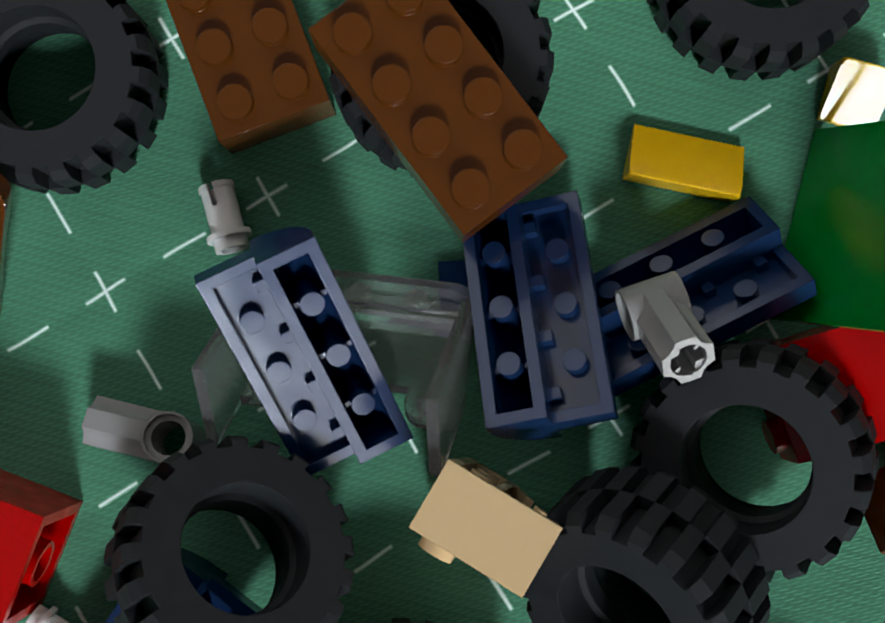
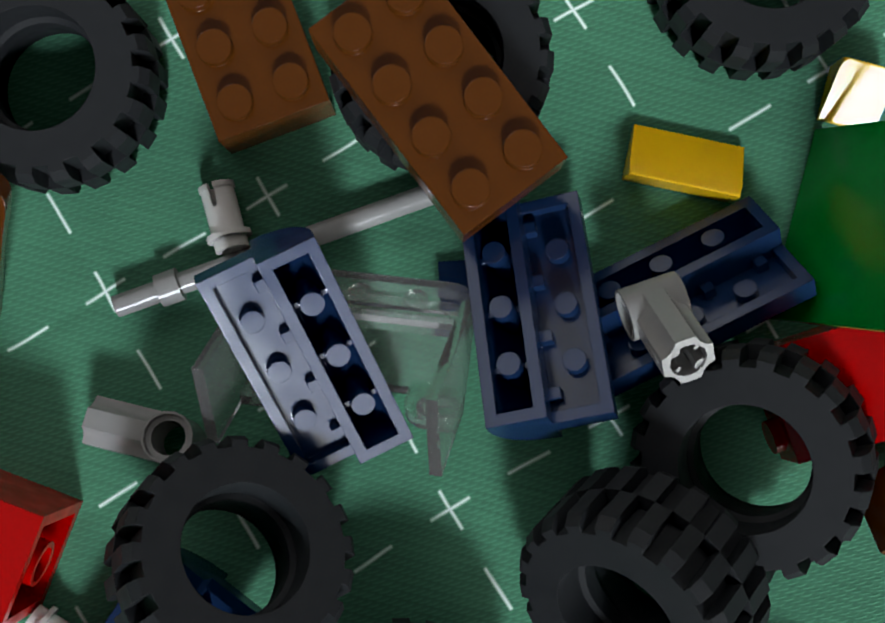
tan wedge [408,457,563,598] -> none
none -> light grey bar [111,186,434,317]

